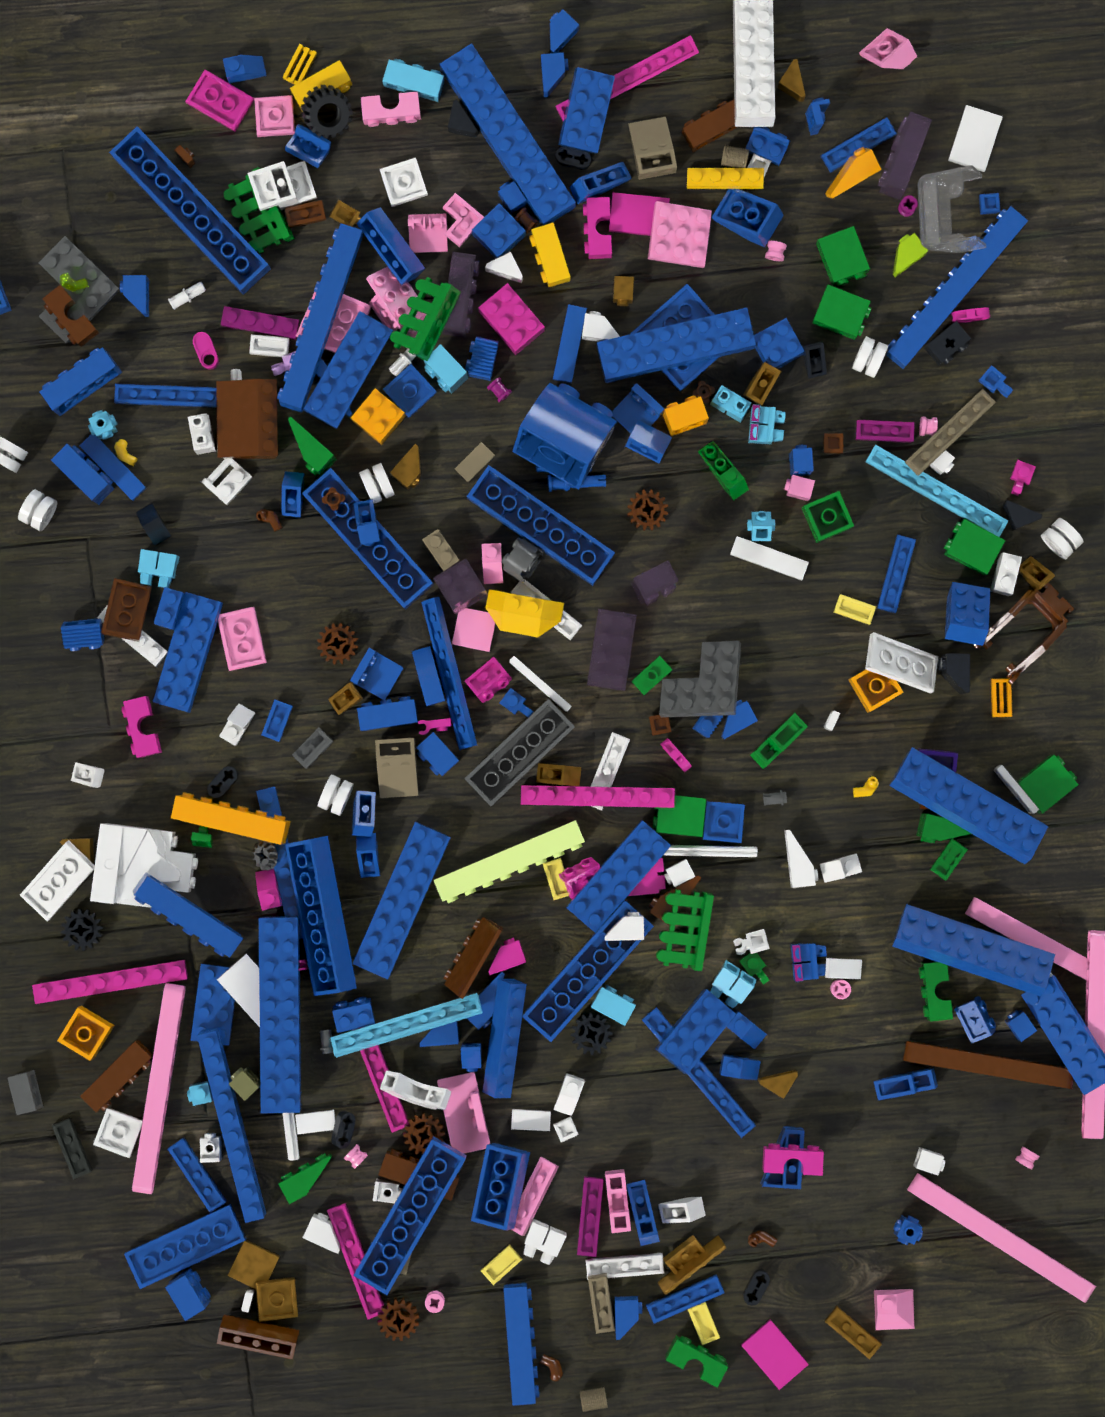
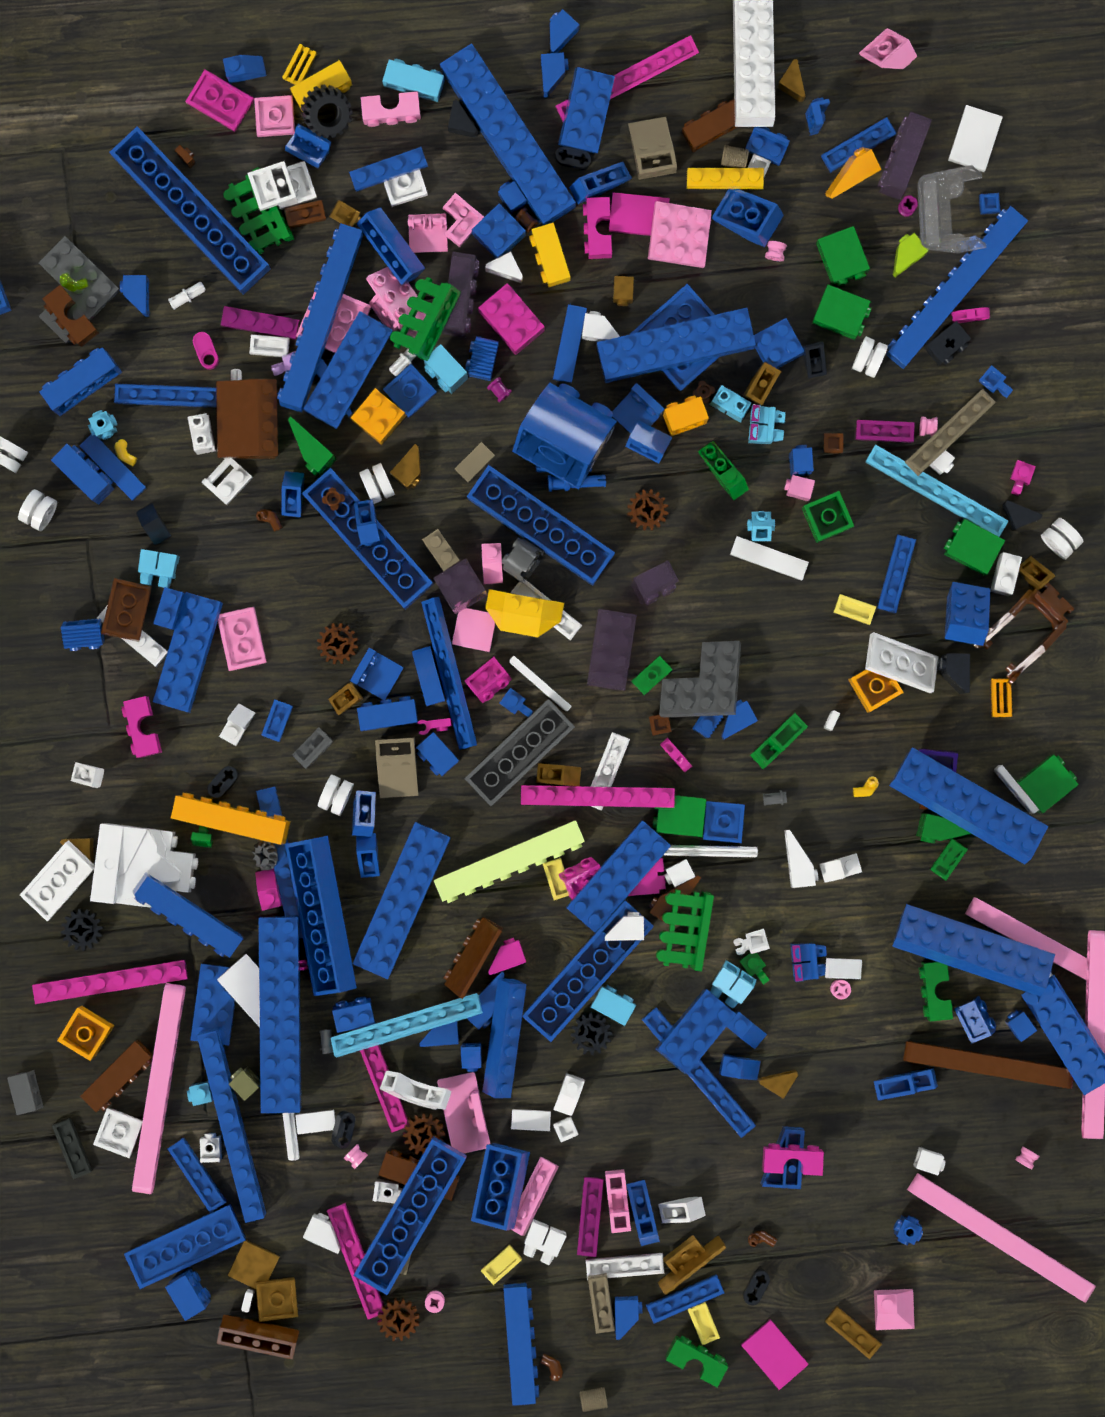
green slope [279,1153,332,1204] -> none
none -> blue plate [349,147,428,192]

